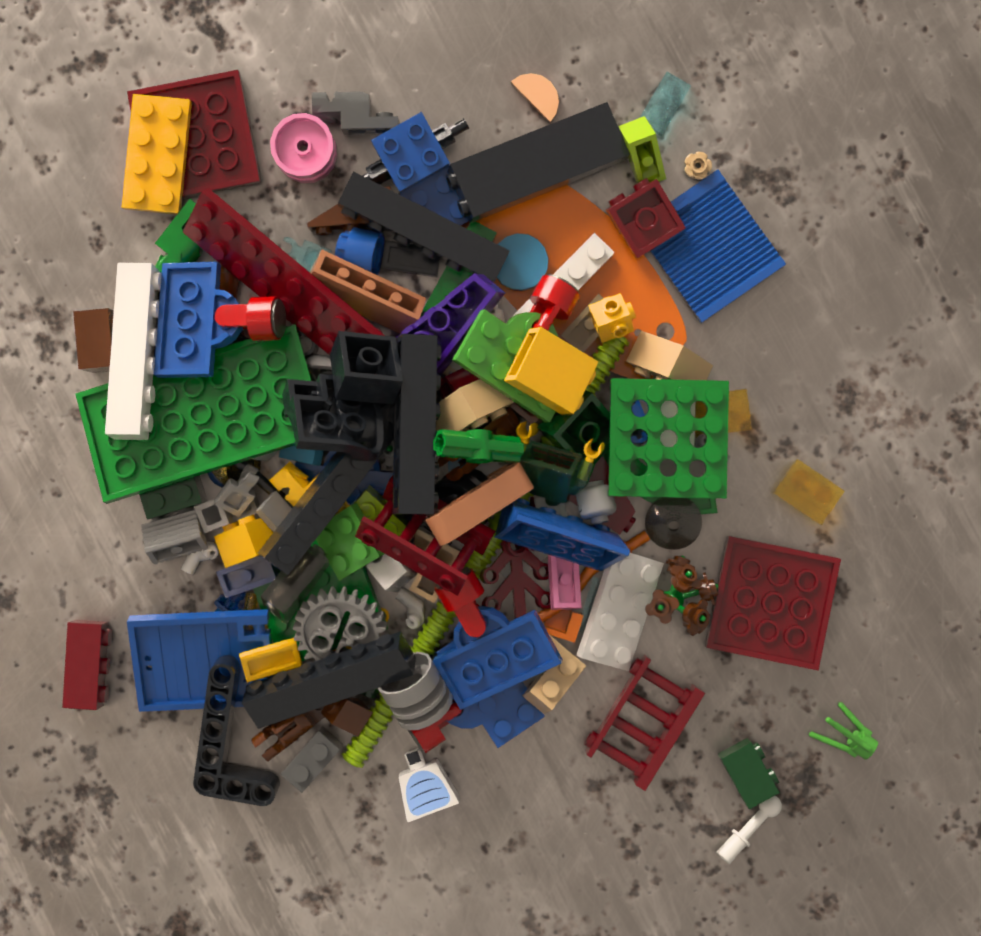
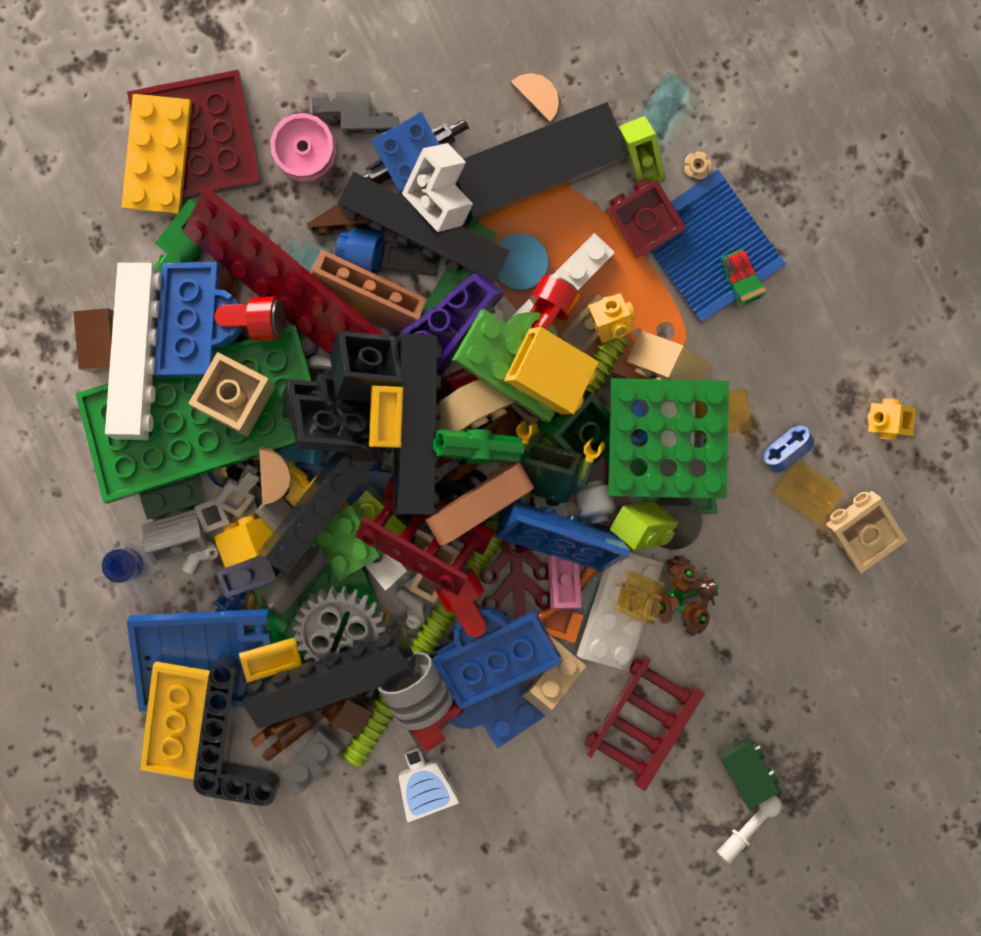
dark red brick [62,620,112,710] -> none
dark red plate [705,536,841,671] -> none
bright green plant [809,702,878,760] -> none
none -> clear blue piece [101,547,143,583]
none -> yellow plate [140,662,210,779]
none -> tan brick [188,352,276,437]
none -> light nougat tile [259,447,291,505]
none -> yellow tile [369,386,403,448]
none -> white brick [402,143,473,232]
none -> lime brick [610,502,678,550]
none -> clear yellow plate [615,570,665,625]
none -> leg [720,248,767,308]
none -> blue beam [763,426,814,473]
none -> tan plate [826,491,908,574]
none -> yellow brick [868,399,916,440]

